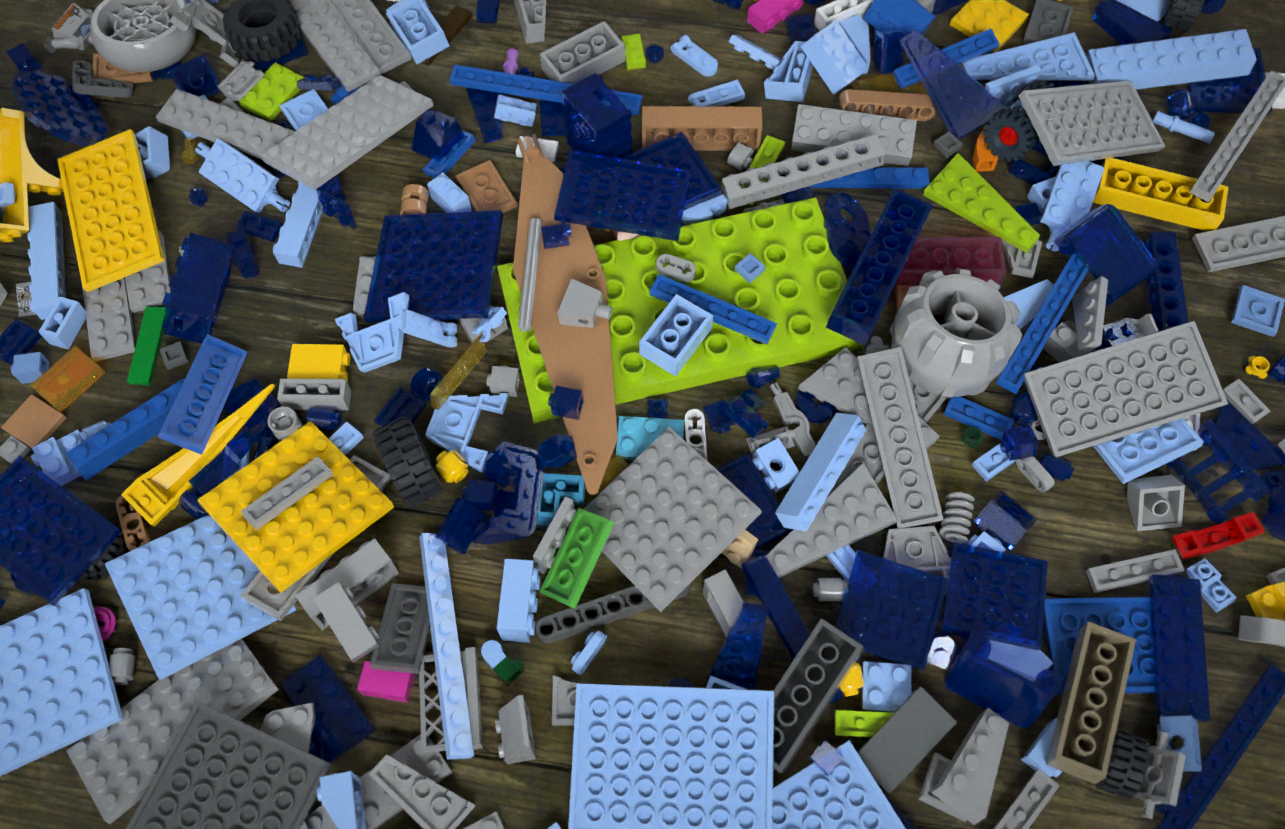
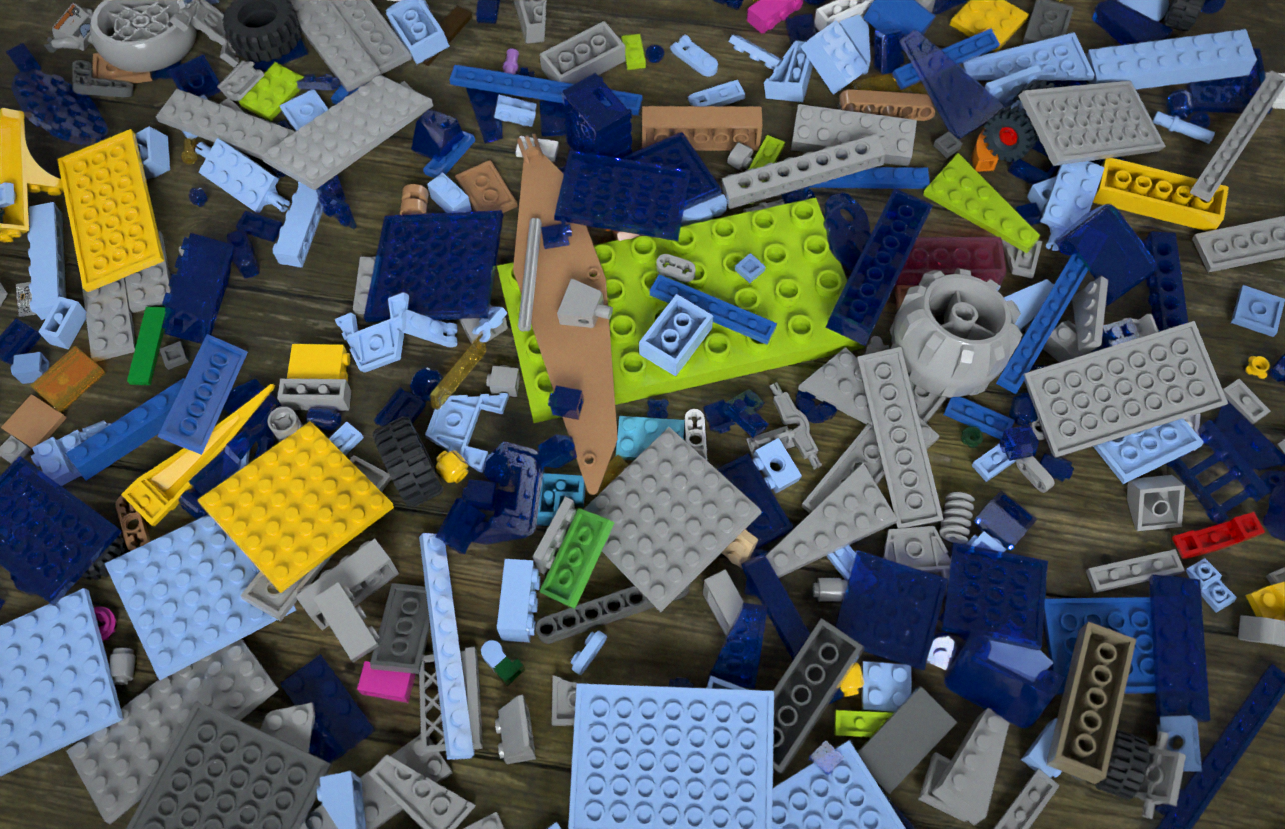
light grey plate [241,456,333,531] -> none
clear blue cone [747,365,780,389] -> none
light blue brick [775,413,866,531] -> none

